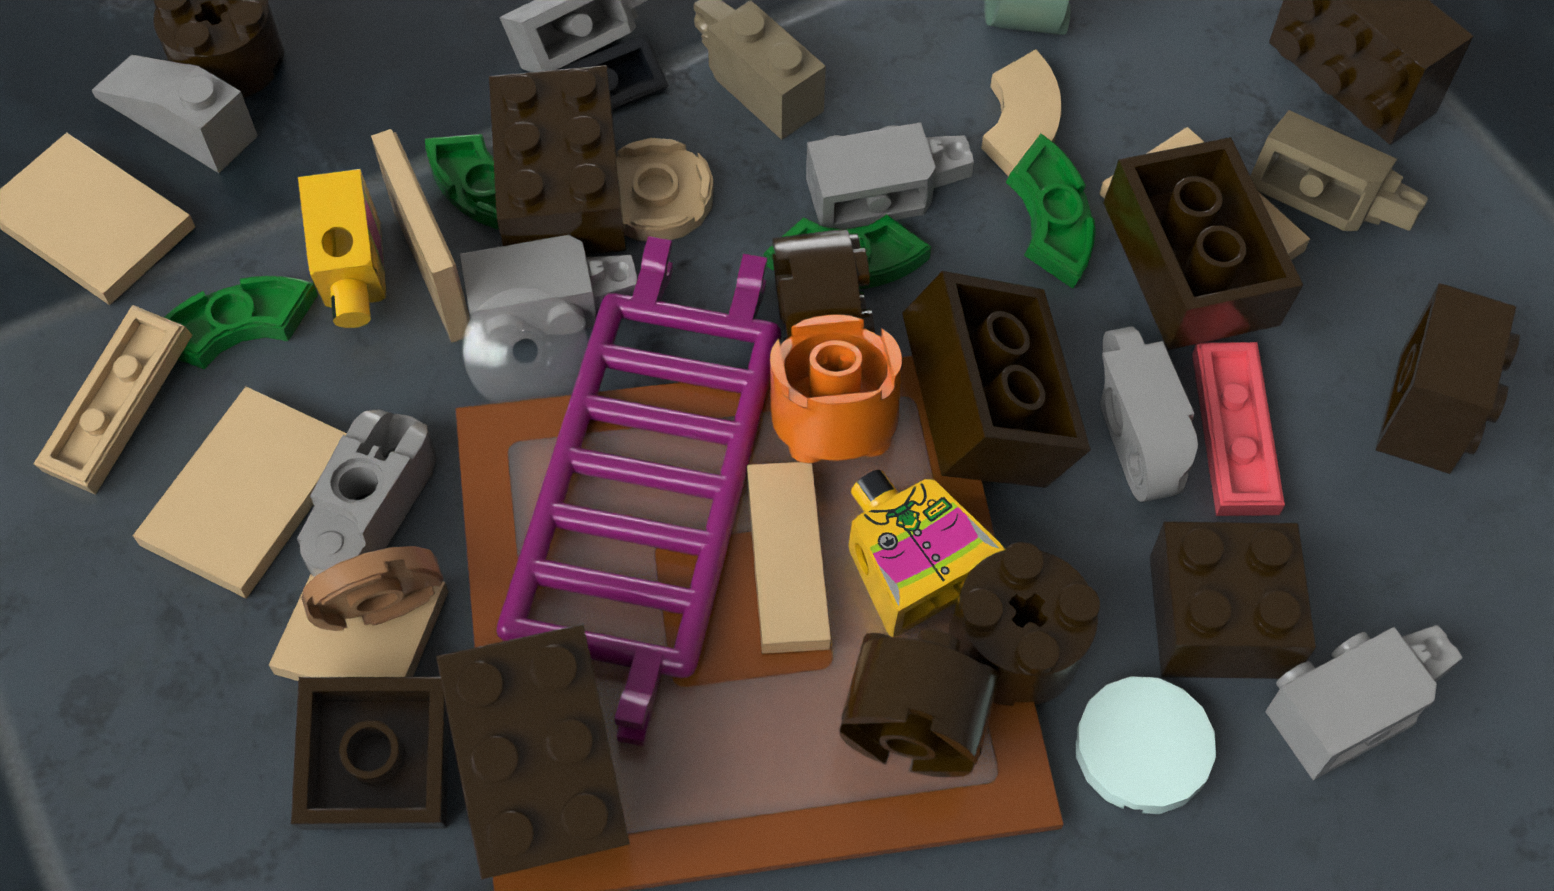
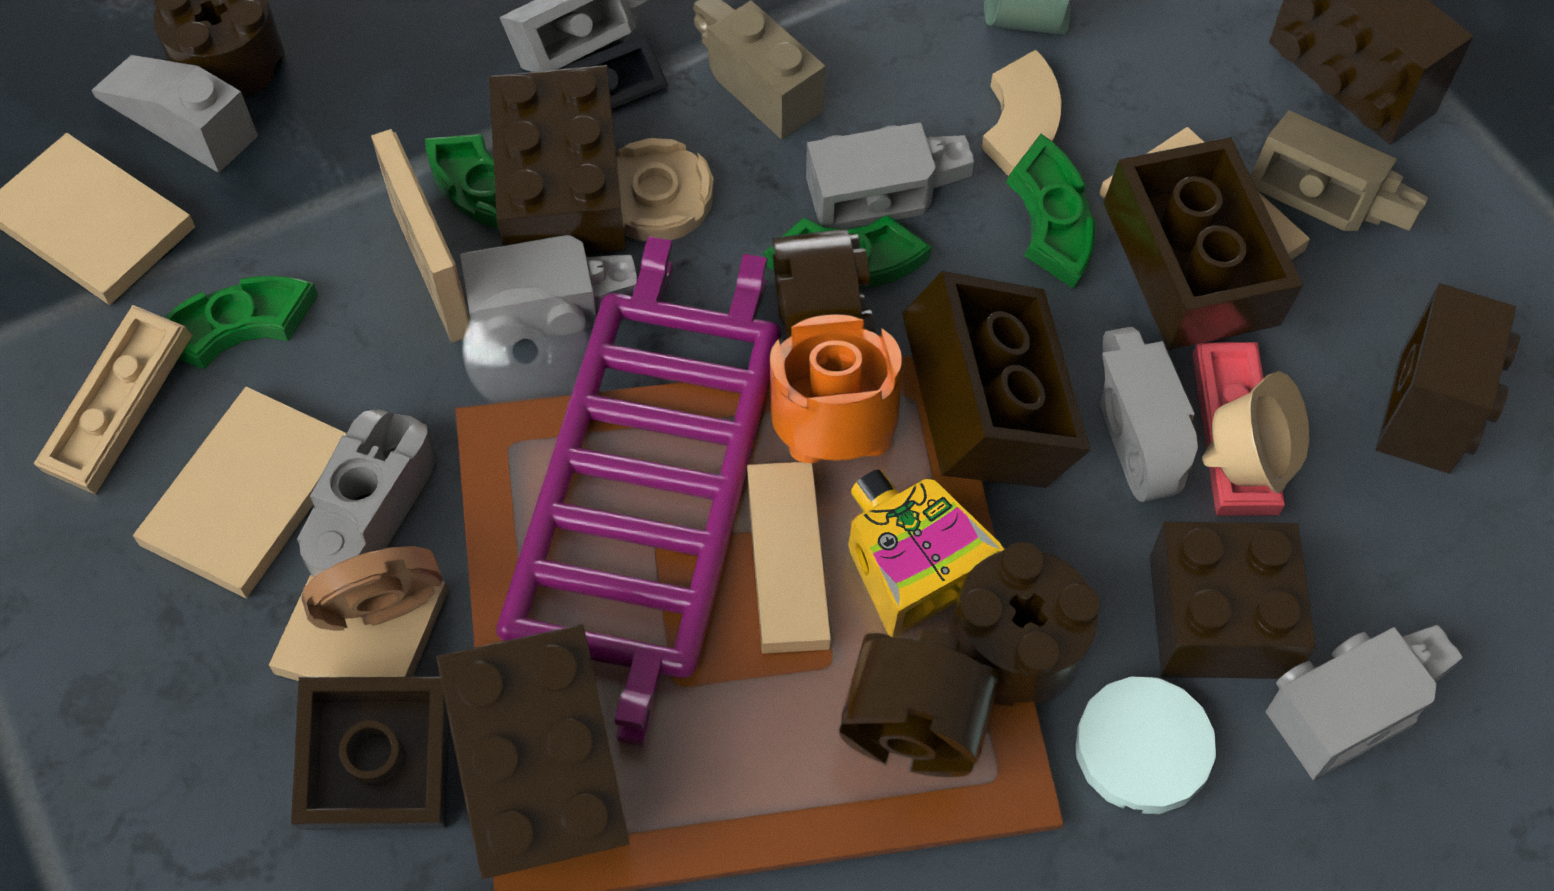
yellow torso [298,169,386,328] -> none
none -> tan piece [1202,371,1309,493]

